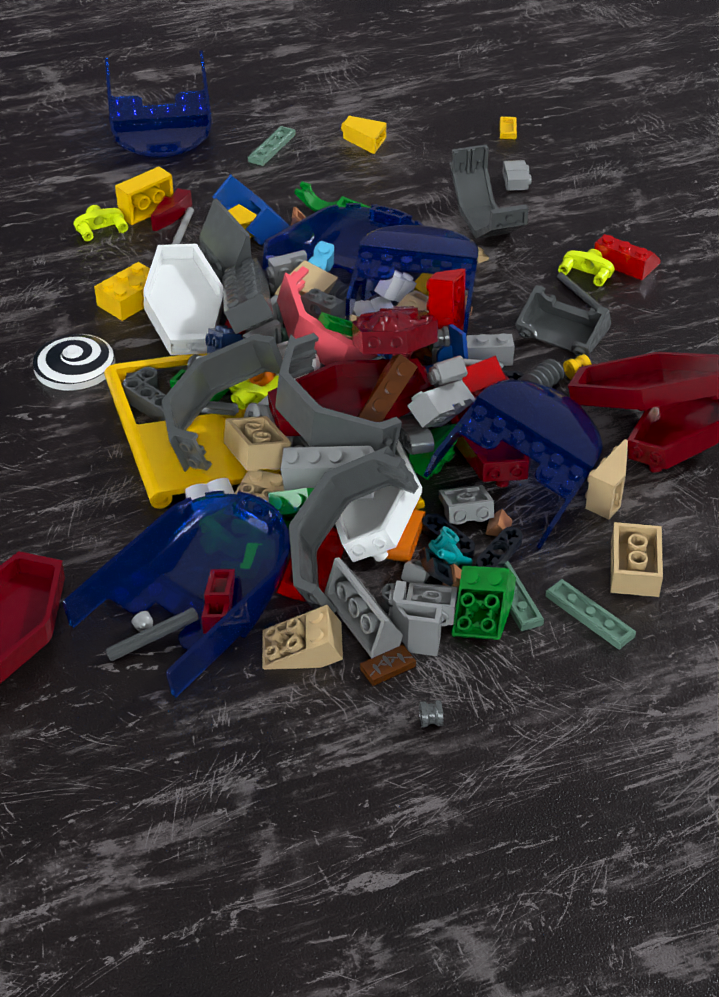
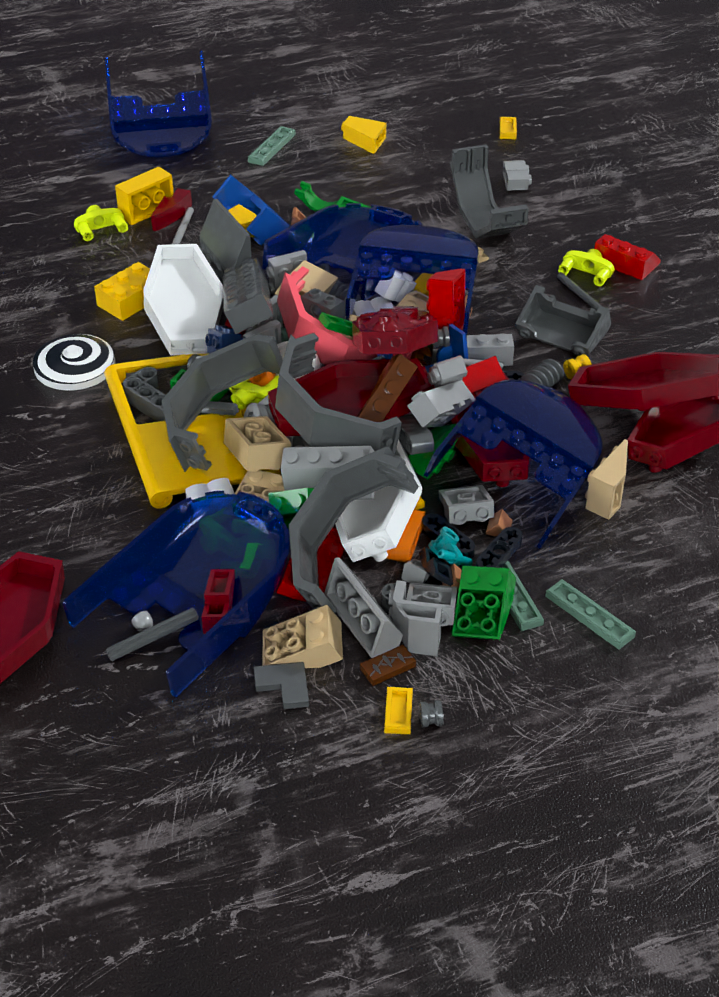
medium azure brick [308,241,334,272] -> none
tan brick [611,522,663,597] -> none
none -> dark grey tile [254,662,309,709]
none -> yellow tile [384,687,413,734]

